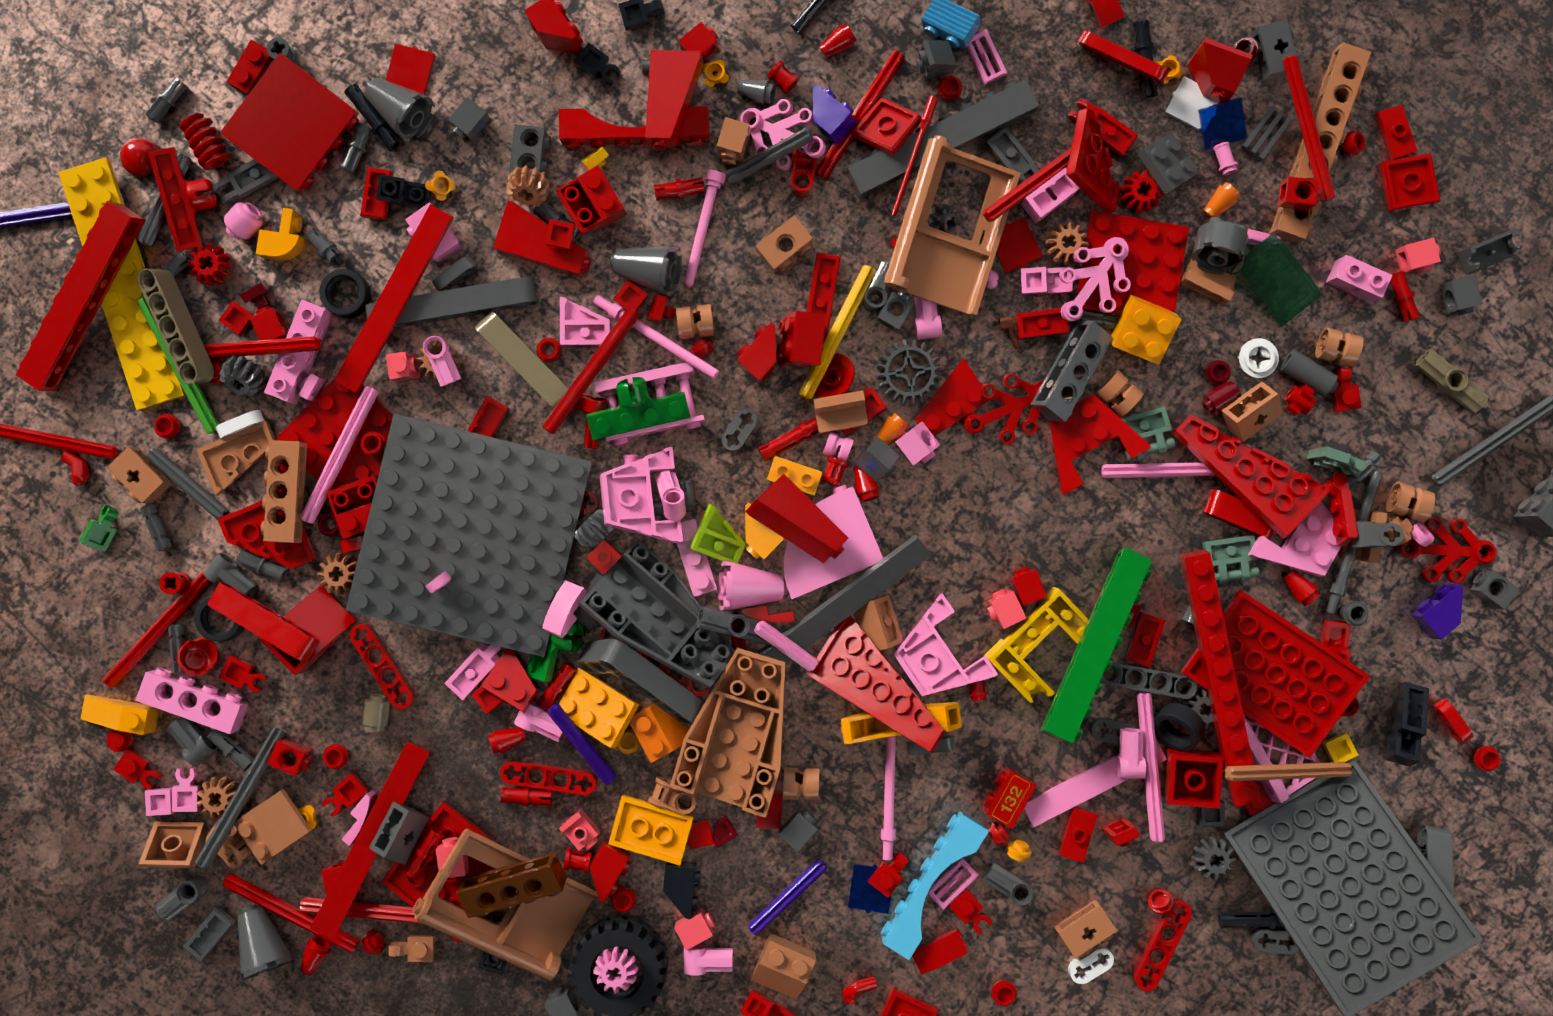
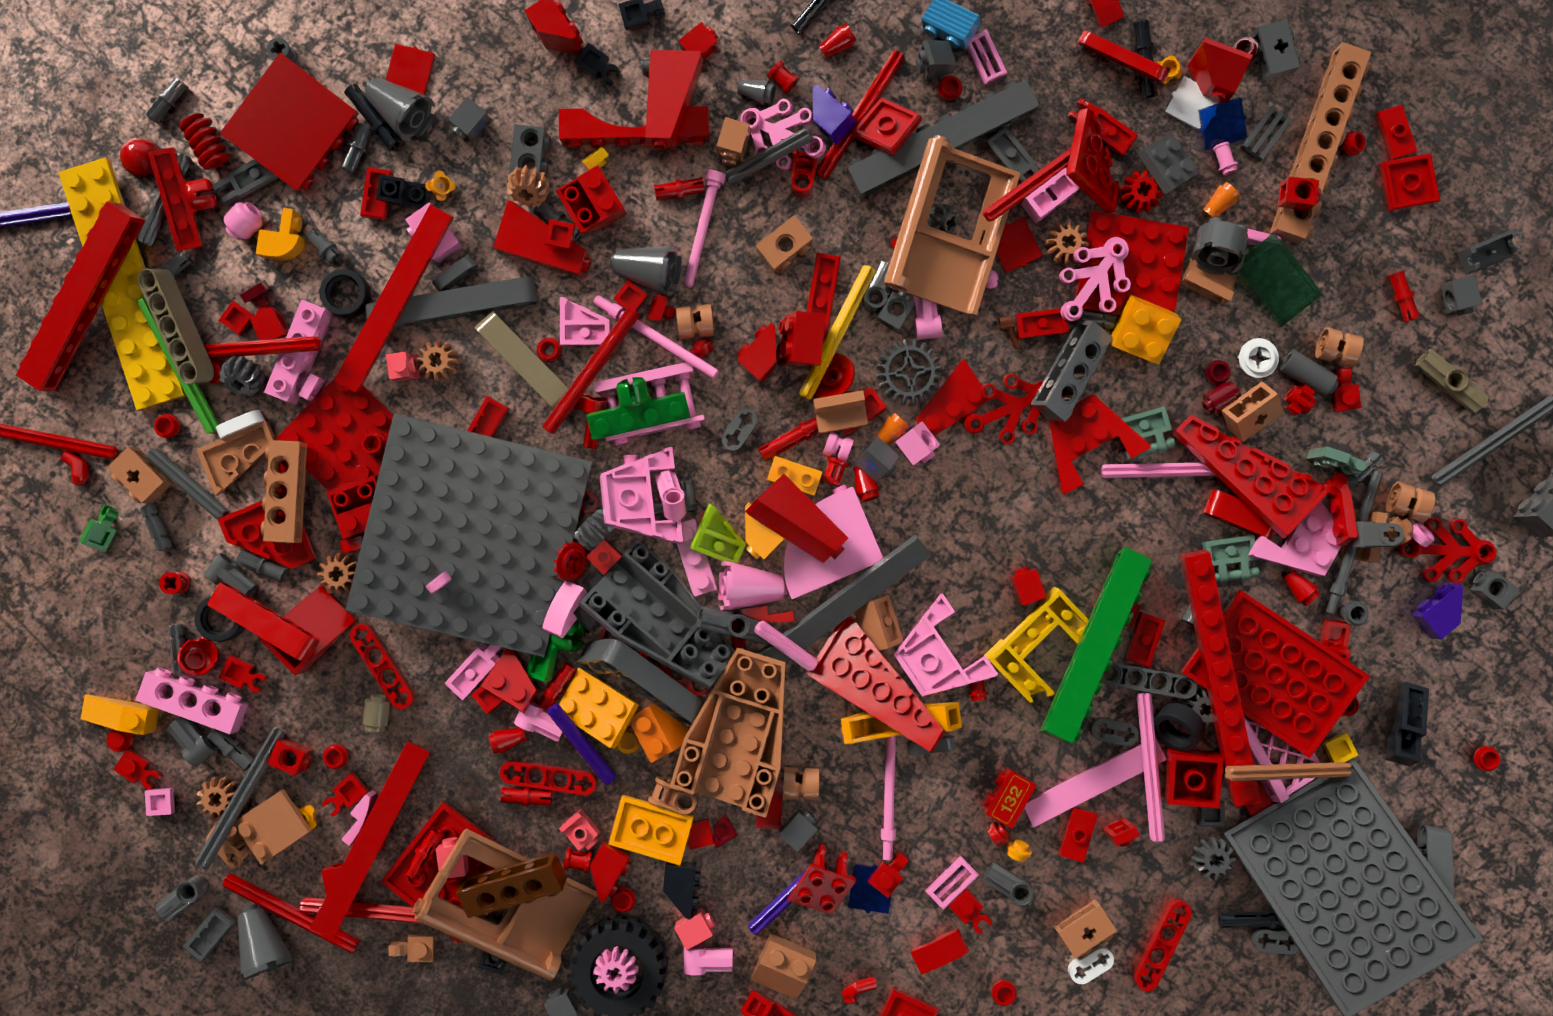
red axle [103,572,213,688] -> none
nougat slope [138,821,205,868] -> none
bright pink plate [172,768,201,812] -> none
red gear [187,243,234,287] -> none
red plate [226,40,273,95] -> none
red cone [299,935,331,975] -> none
bright pink axle [300,386,378,524] -> none
dark red plate [318,512,340,537] -> none
red plate [361,929,385,955] -> none
dark grey brick [369,802,429,864] -> none
bright pink piece [423,336,462,387] -> none
light orange plate [702,60,729,87] -> none
medium azure arch [881,811,989,960] -> none
red piece [891,95,938,216] -> none
coral brick [987,588,1026,629] -> none
bright pink slope [1021,267,1073,294] -> none
nougat wheel [1095,370,1144,417] -> none
bright pink piece [1116,728,1146,779] -> none
red plate [1148,889,1174,915] -> none
red axle [1282,55,1335,202] -> none
bright pink brick [1326,255,1392,303] -> none
coral brick [1395,238,1441,274] -> none
red beam [1432,698,1473,744] -> none
none -> red gear [553,541,587,582]
none -> red plate [788,843,856,915]

